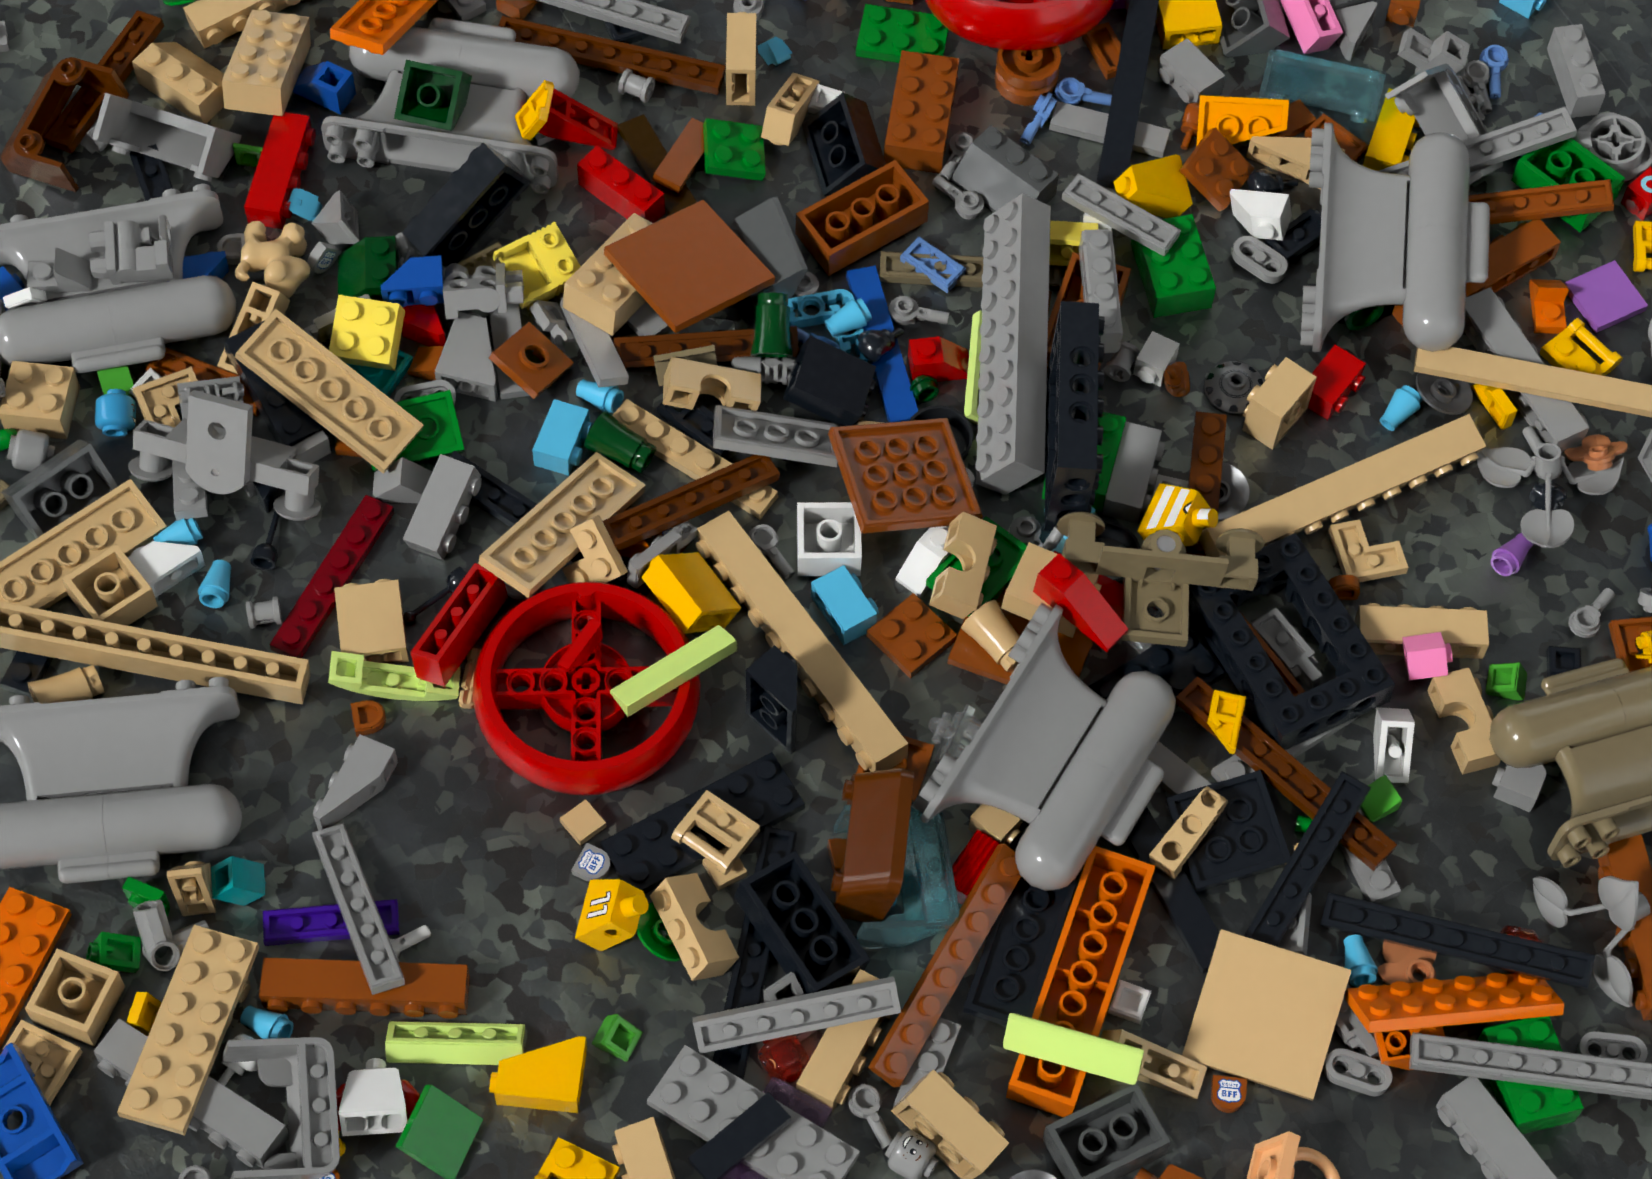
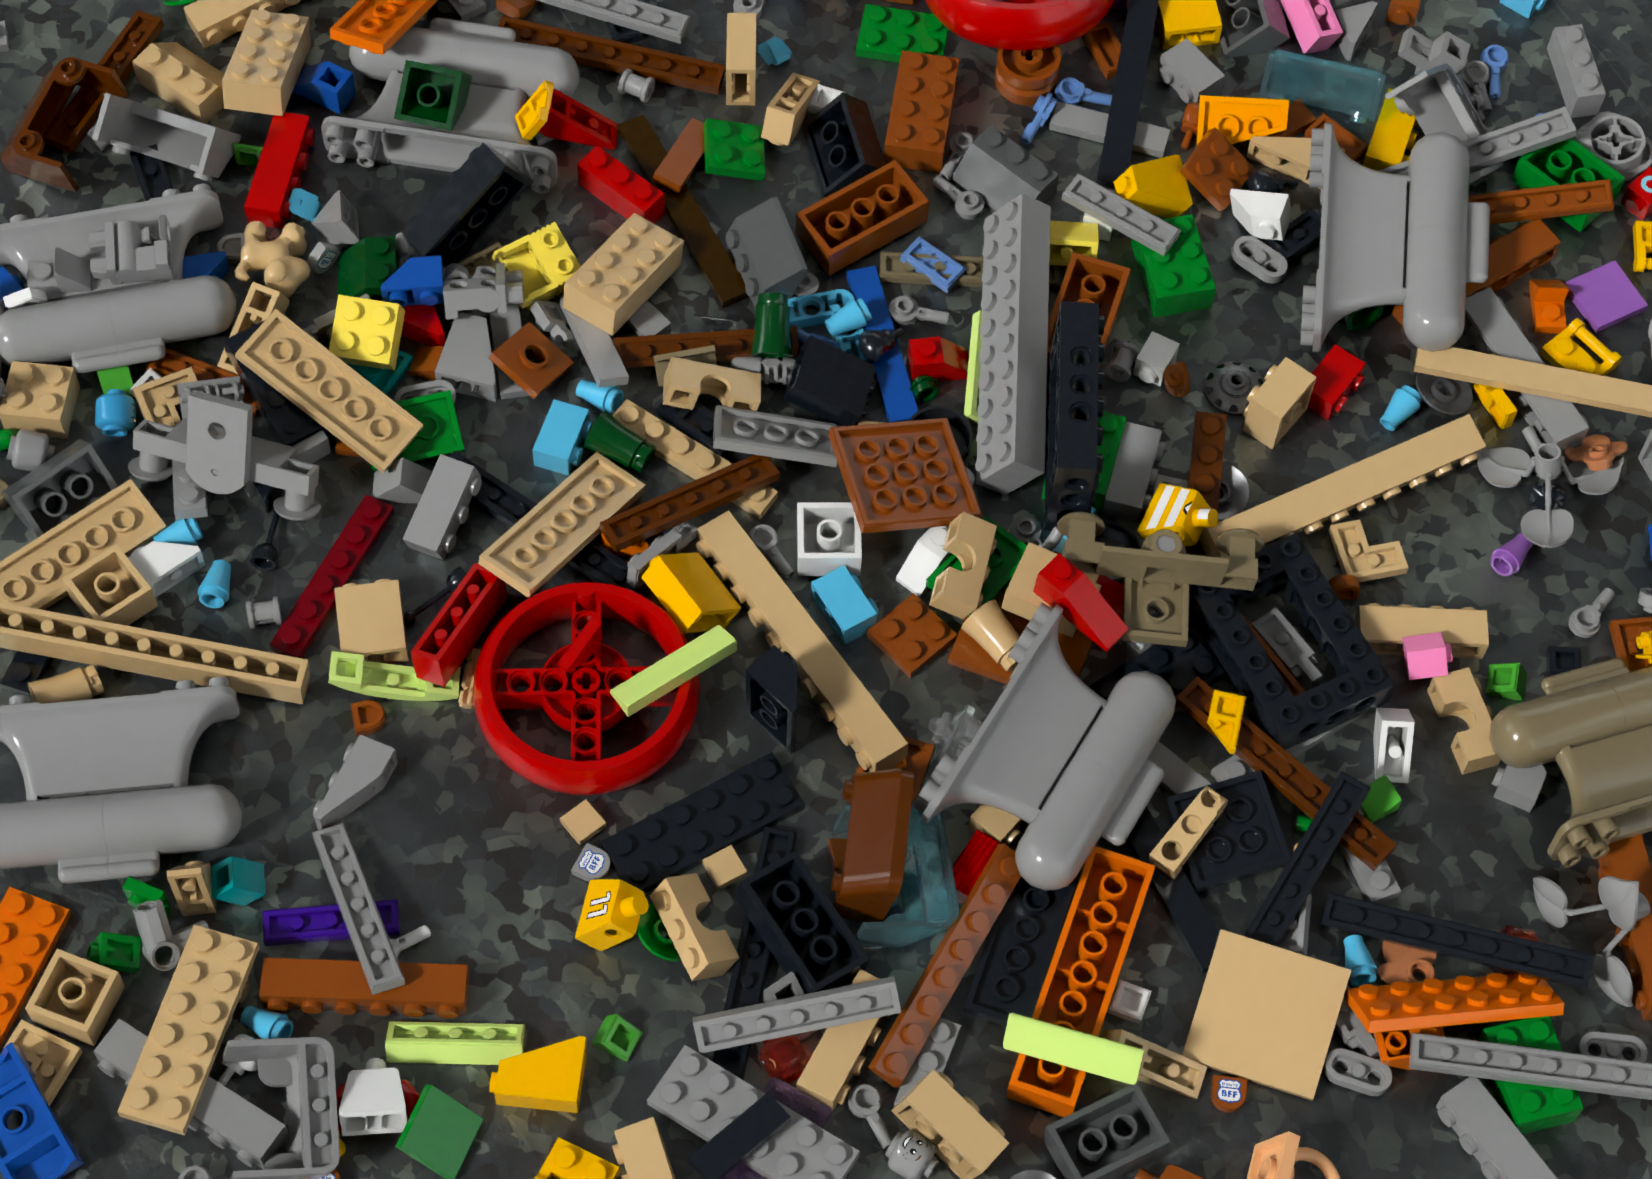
yellow plate [126,992,162,1037] -> none
tan plate [562,515,628,583] -> none
dark orange tile [604,200,775,333] -> none
tan plate [671,790,760,875] -> none
light grey brick [1079,229,1123,353] -> none

